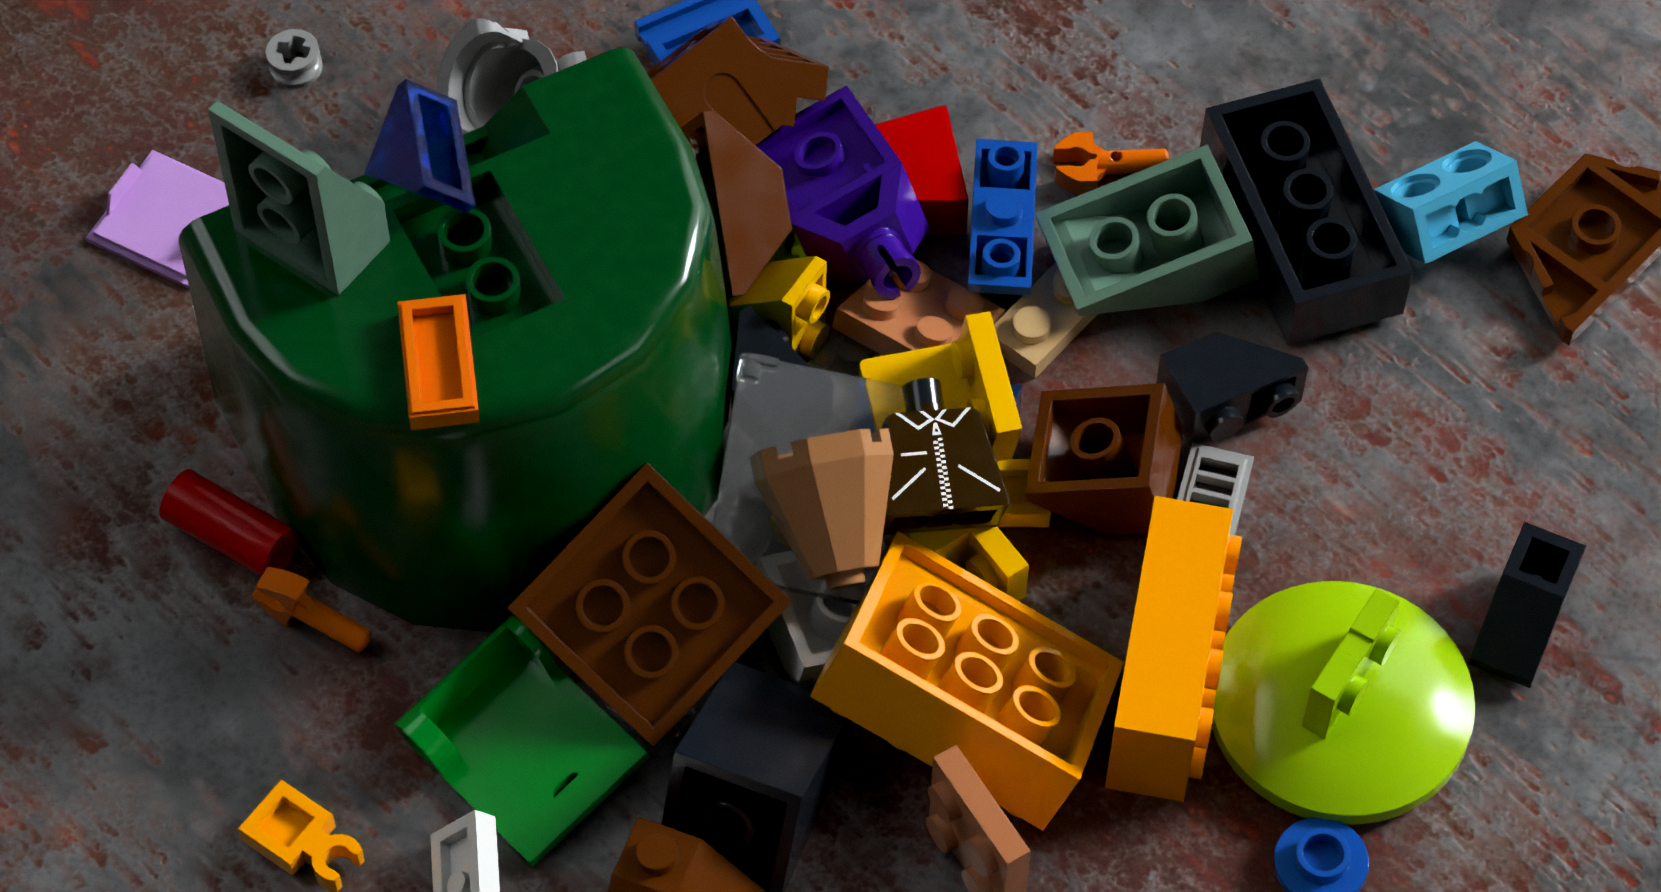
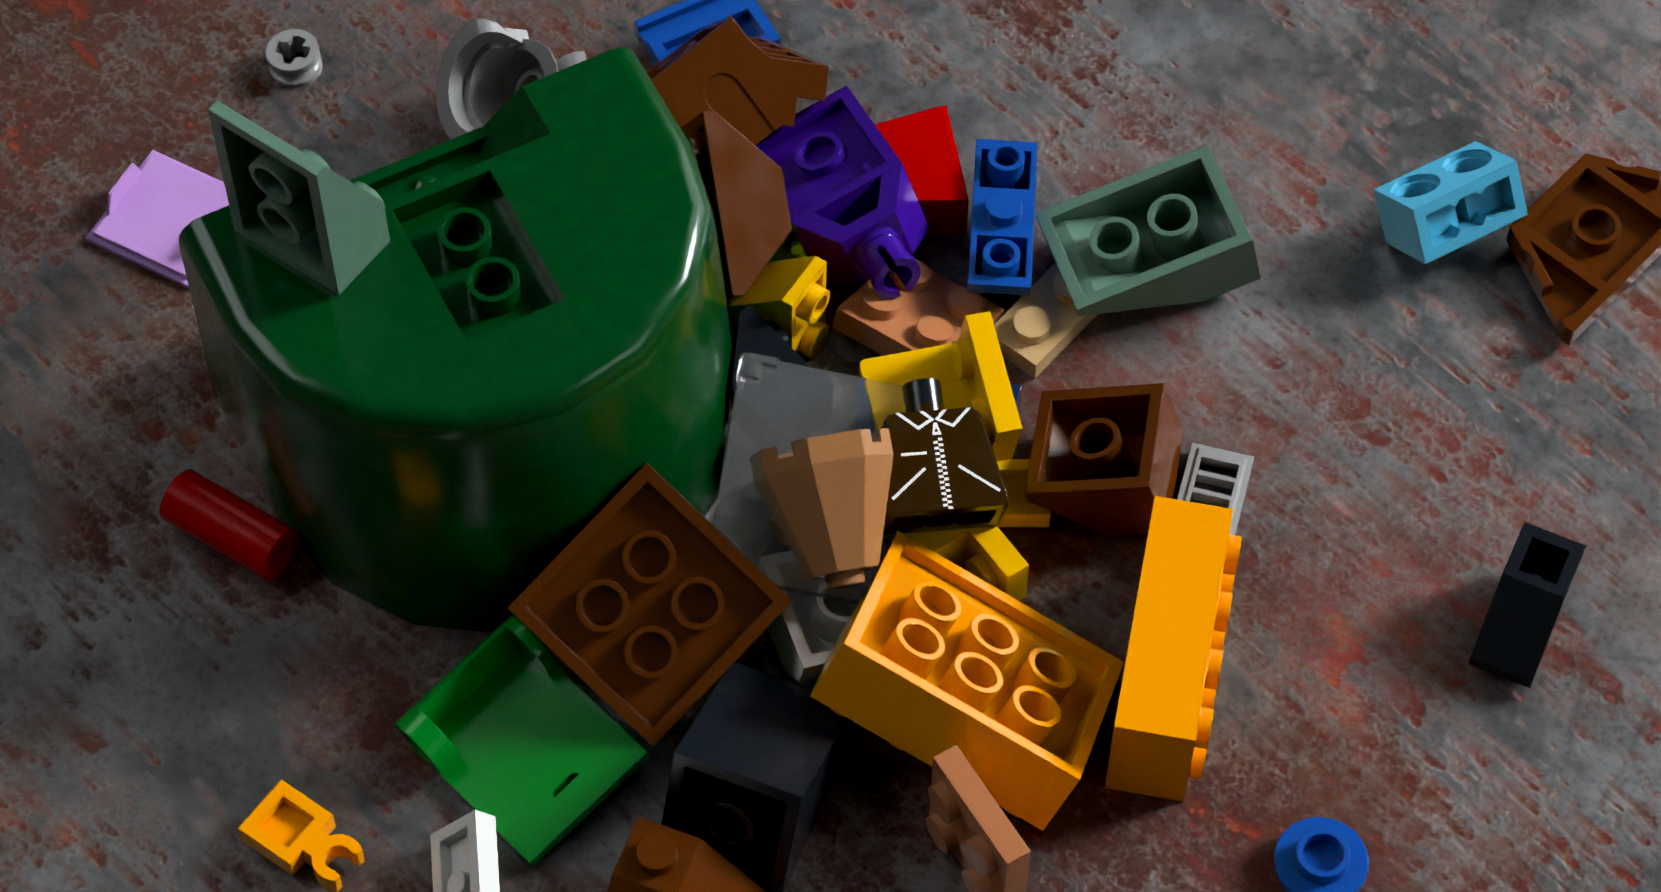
orange bar [251,567,372,652] -> none
clear blue slope [364,79,475,213] -> none
orange tile [397,294,480,430] -> none
orange bar [1053,131,1170,196] -> none
black slope [1156,332,1308,446] -> none
black brick [1200,78,1413,345] -> none
lime bracket [1212,581,1475,825] -> none

